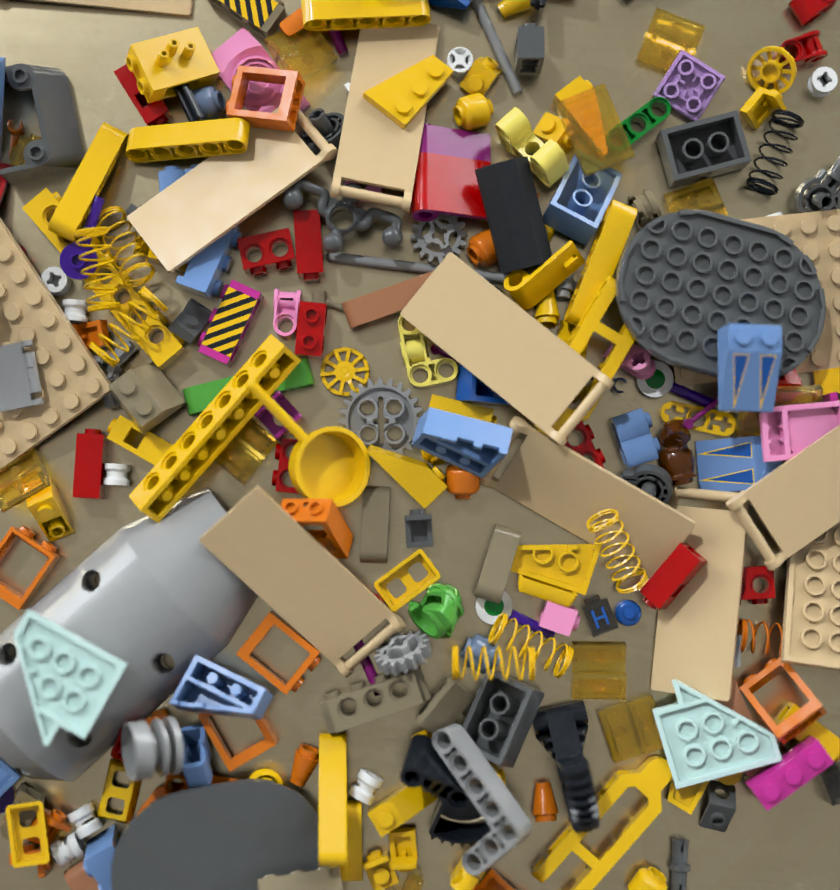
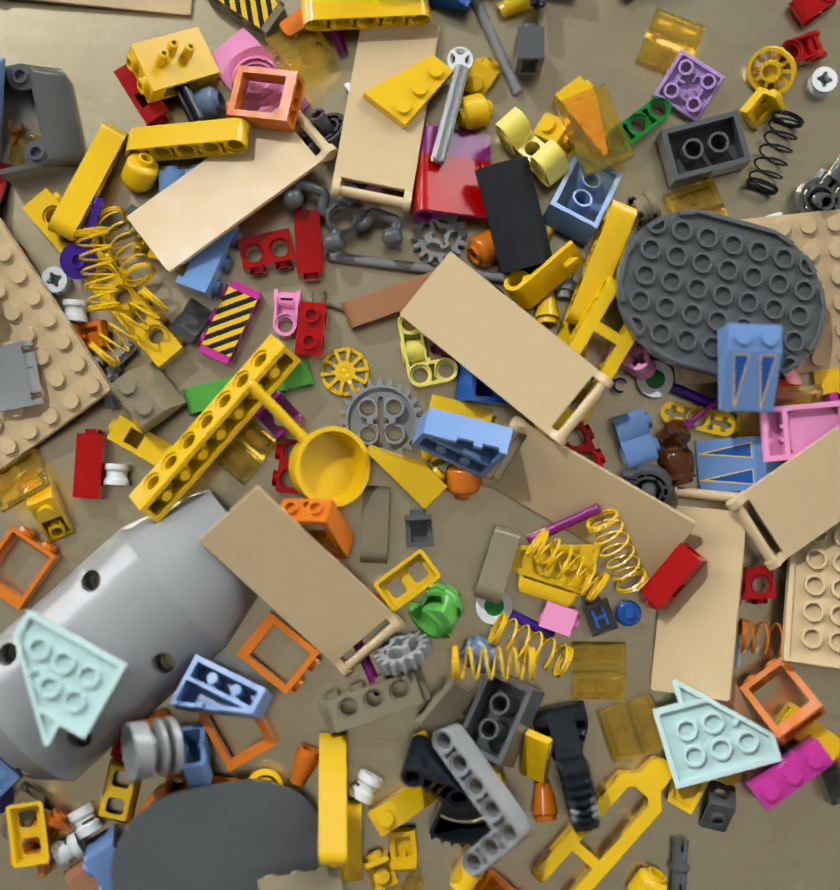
none -> yellow head [121,153,159,193]
none -> light grey axle [431,64,469,165]
none -> yellow tile [520,728,553,784]
none -> yellow piece [525,528,610,602]
none -> magenta bar [527,503,602,544]

